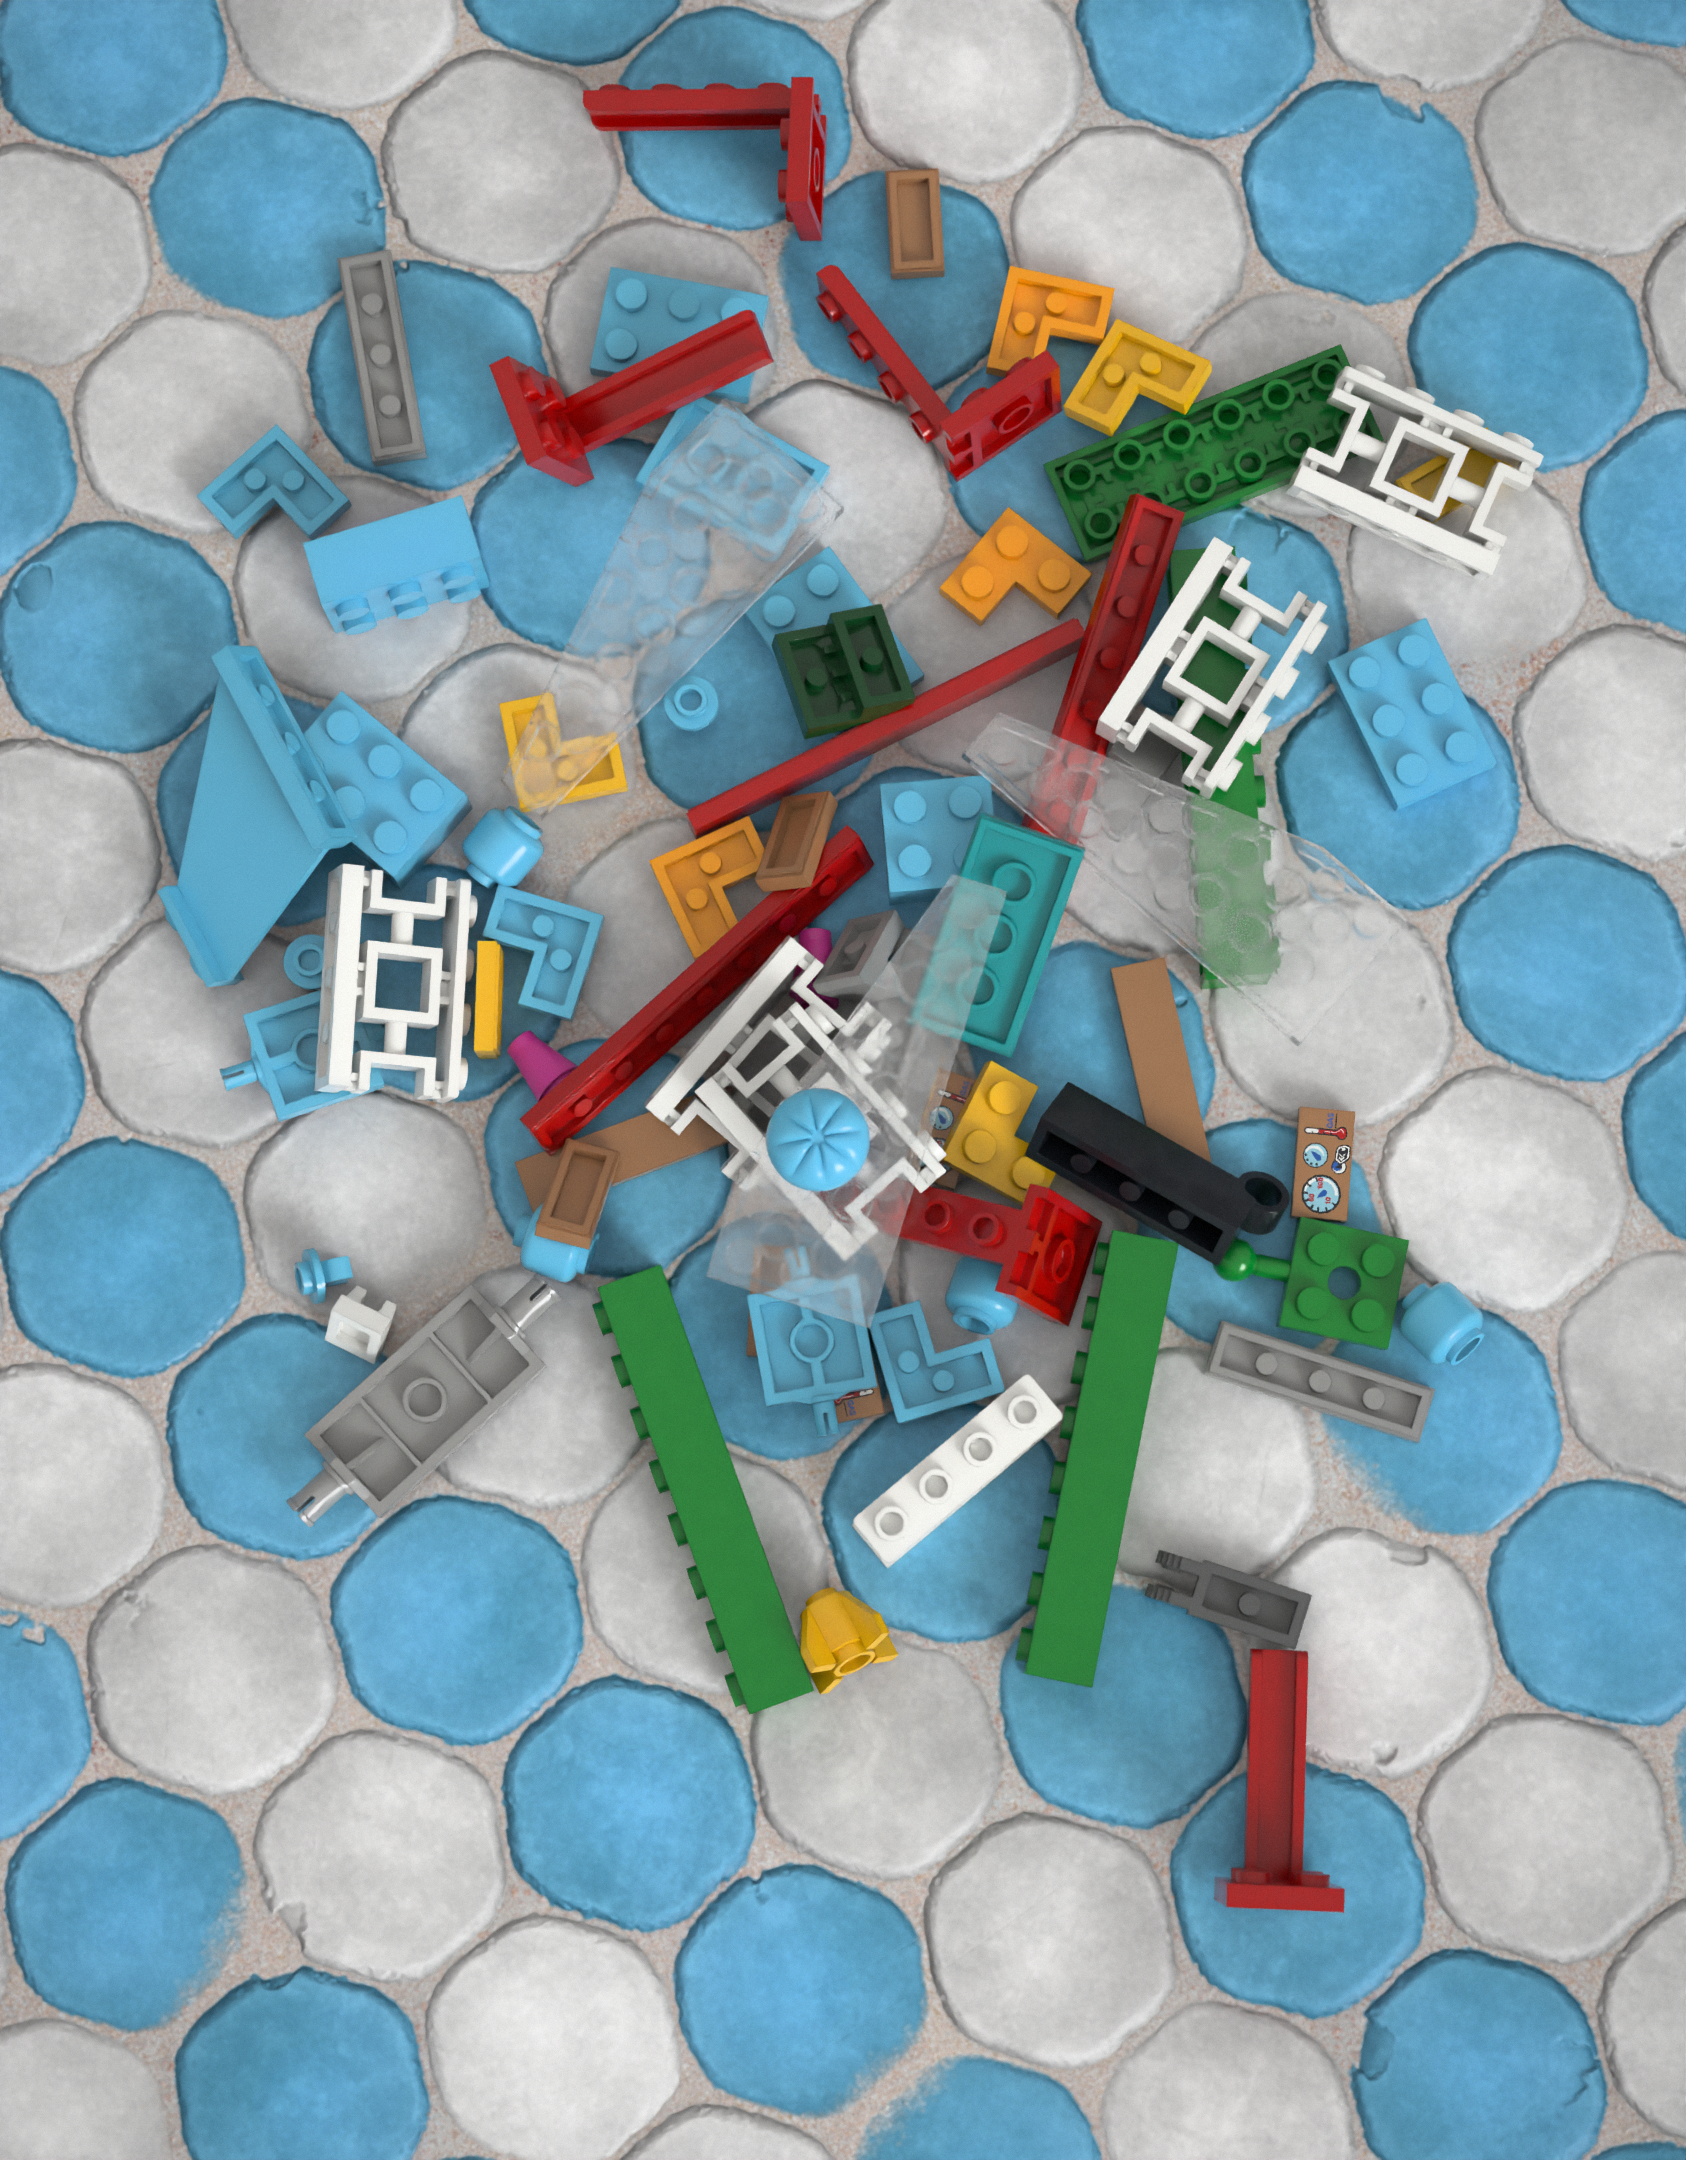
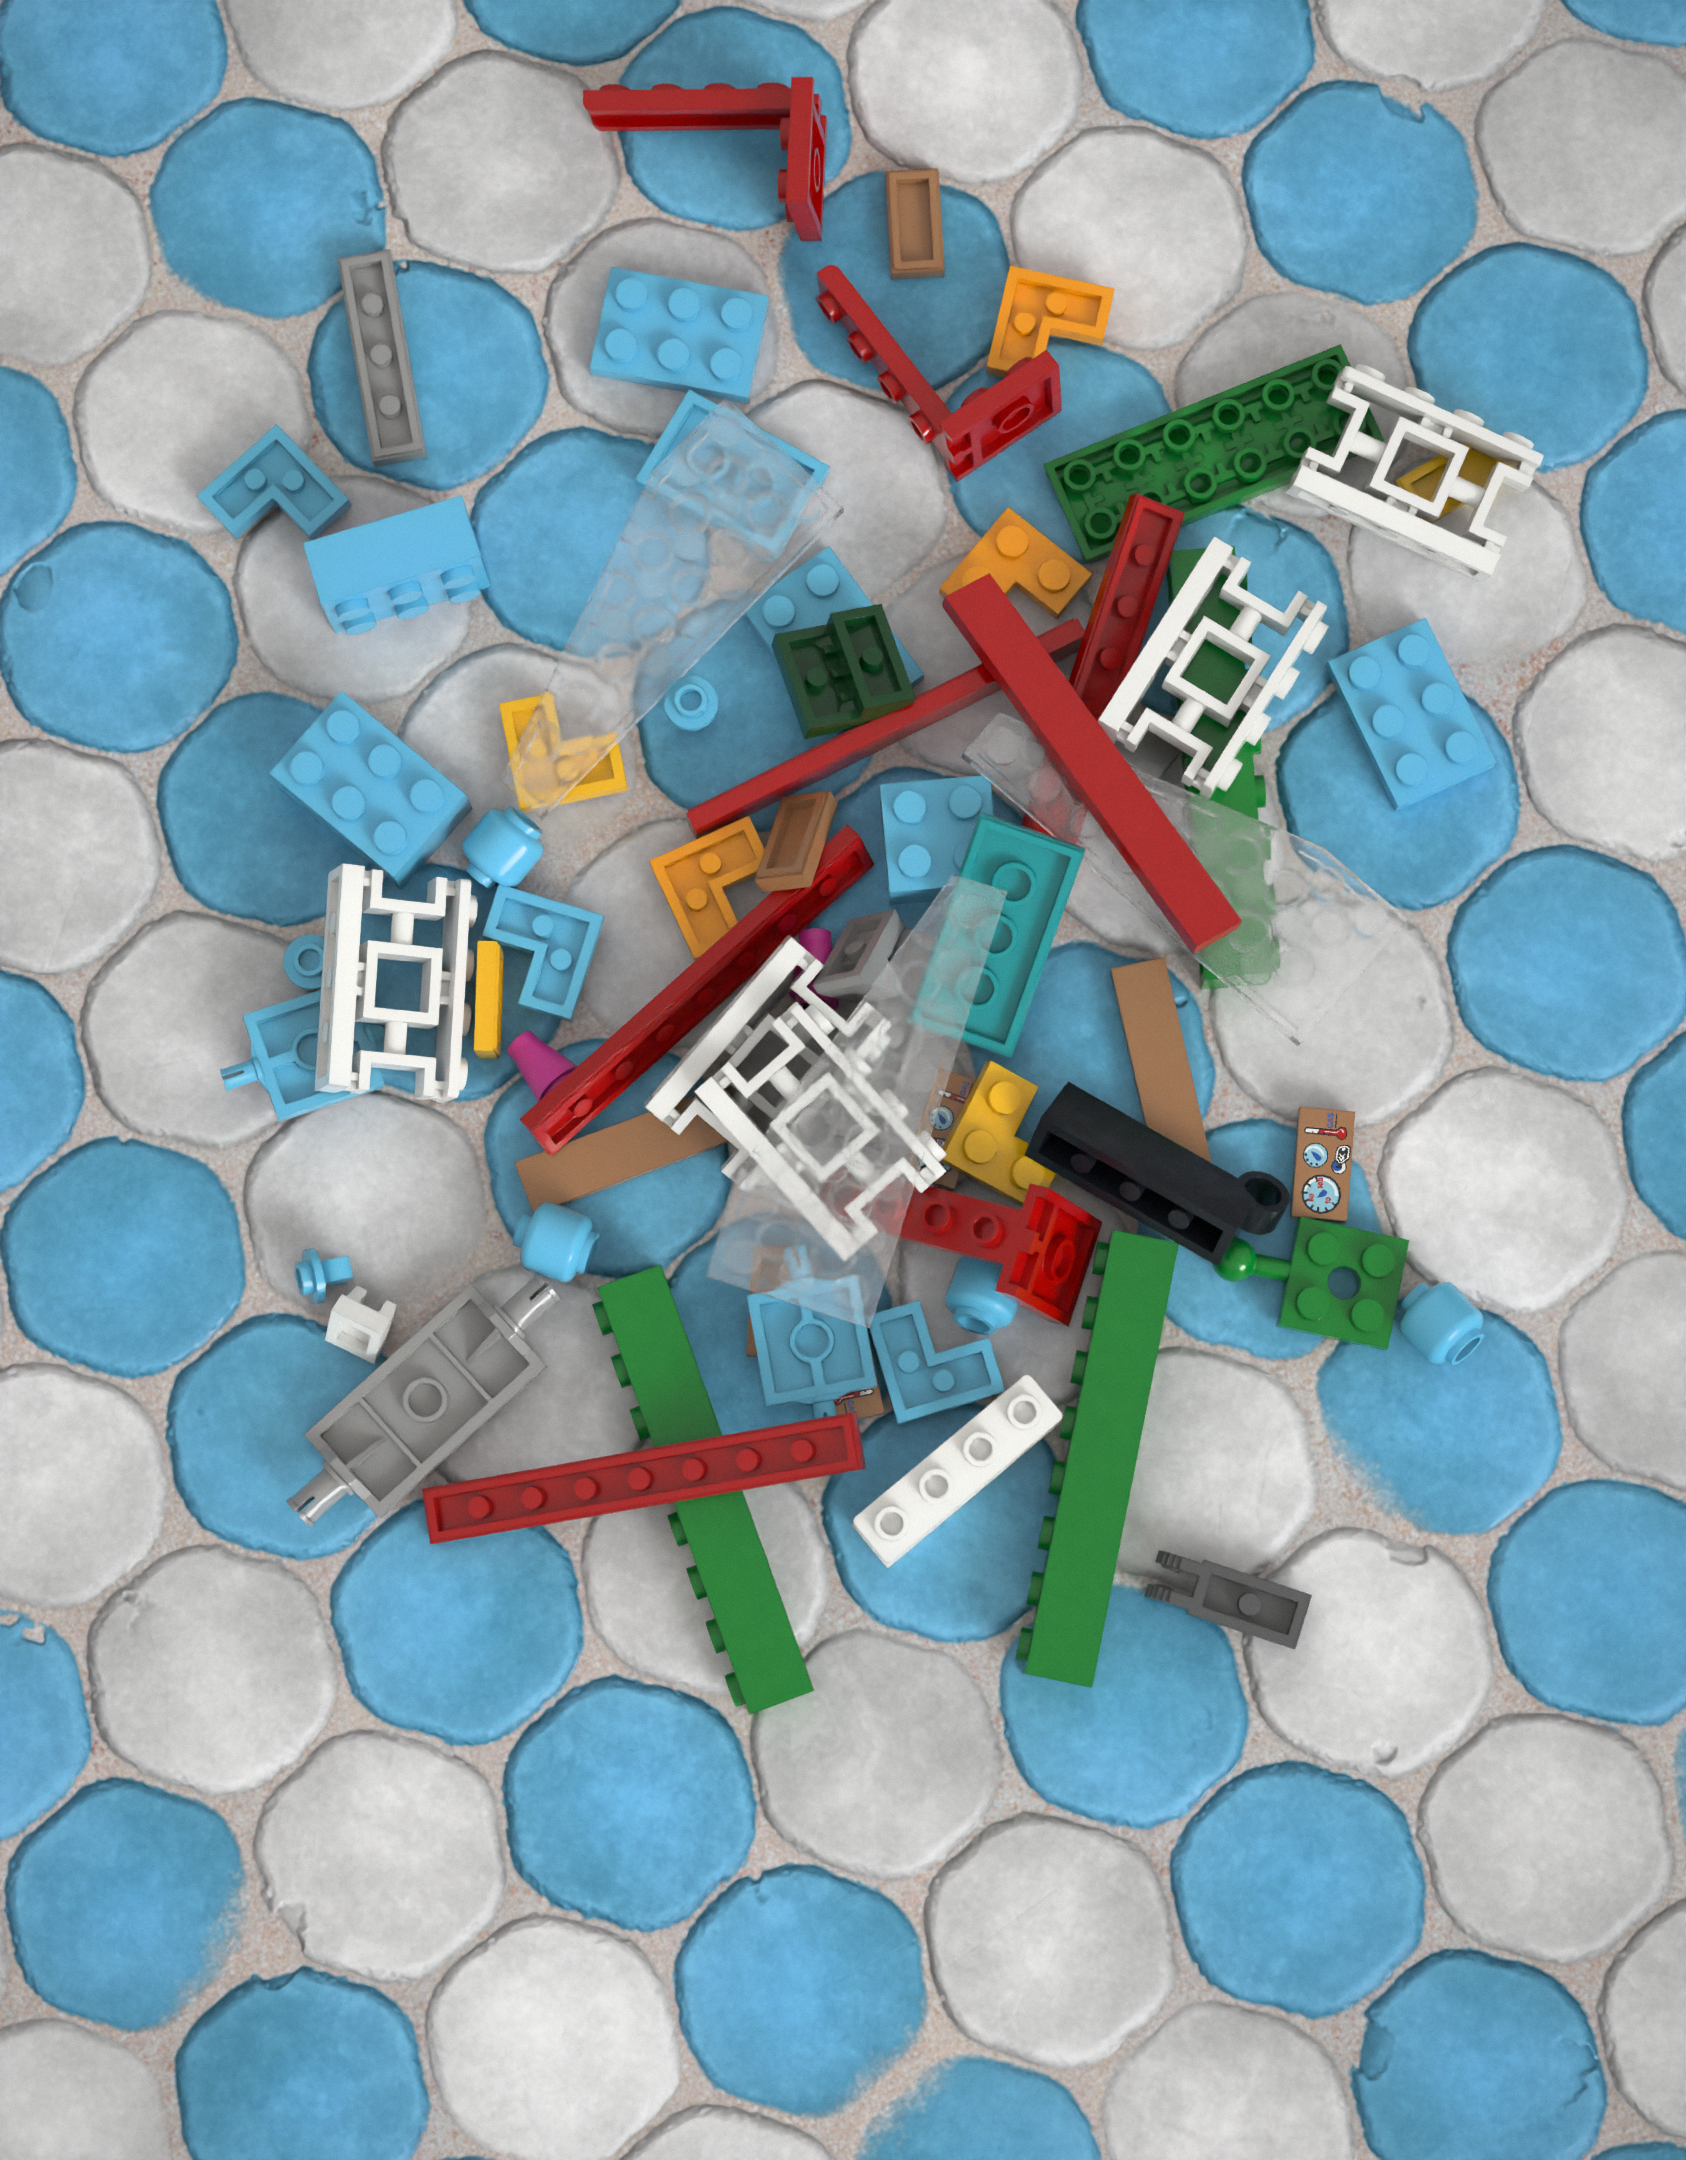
medium azure piece [157,645,357,987] -> none
red bracket [489,310,774,487] -> none
medium nougat tile [535,1138,620,1250] -> none
medium azure piece [766,1088,870,1191] -> none
yellow brick [800,1587,898,1694] -> none
yellow plate [1063,319,1212,437] -> none
light grey tile [1203,1320,1435,1444] -> none
red bracket [1214,1648,1345,1912] -> none
none -> red tile [422,1412,866,1544]
none -> red tile [942,573,1242,954]

